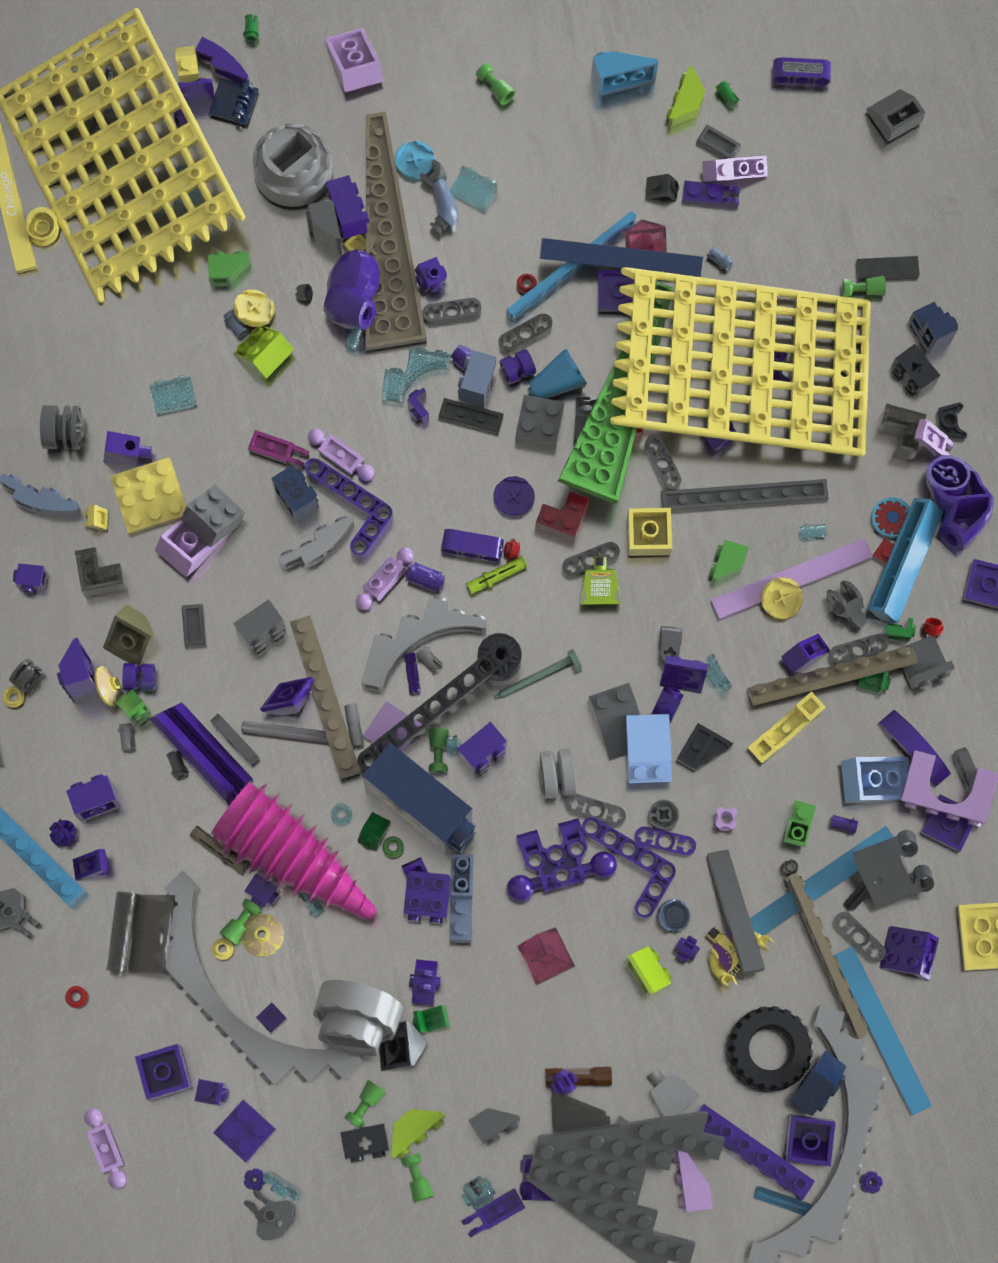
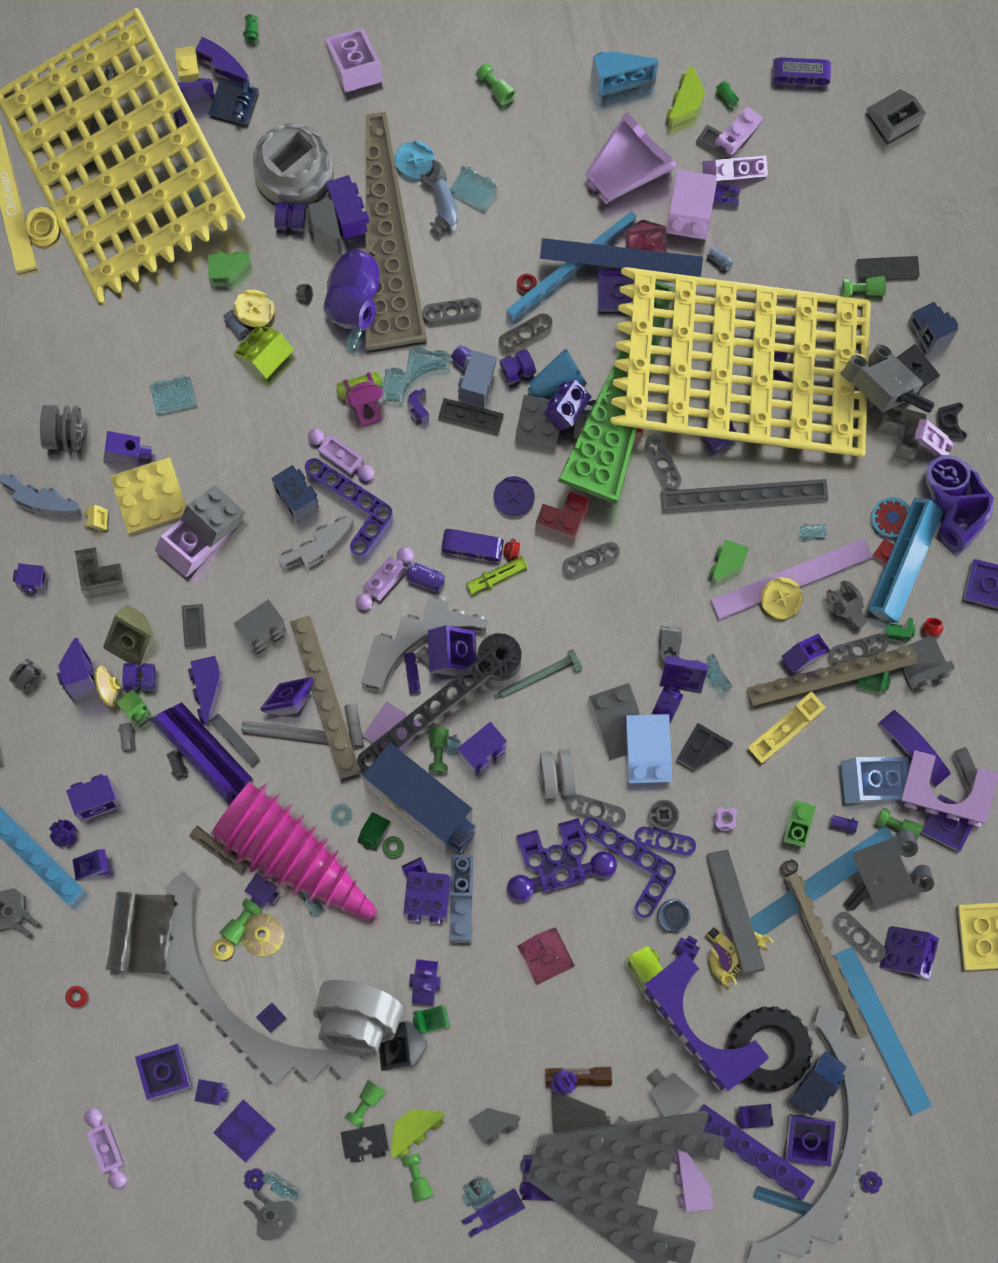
light yellow plate [3,686,24,708] -> none
magenta hinge [248,430,309,468] -> none
light yellow tile [342,234,366,252] -> none
dark purple brick [415,257,447,292] -> none
lime torso [580,556,621,605] -> none
light yellow brick [627,508,672,556] -> none
pearl dark grey bracket [646,173,679,200] -> none
none -> dark purple slope [188,656,222,727]
none -> dark purple wheel [274,202,306,231]
none -> magenta piece [336,371,383,426]
none -> dark purple brick [428,625,477,677]
none -> dark purple brick [544,379,592,430]
none -> lavender cone [585,112,678,204]
none -> dark purple arch [642,952,769,1092]
none -> lavender slope [666,169,718,240]
none -> lavender plate [715,107,763,155]
none -> dark purple bracket [737,1104,774,1129]
none -> dark grey piece [842,344,935,413]
none -> bright green piece [875,807,923,840]

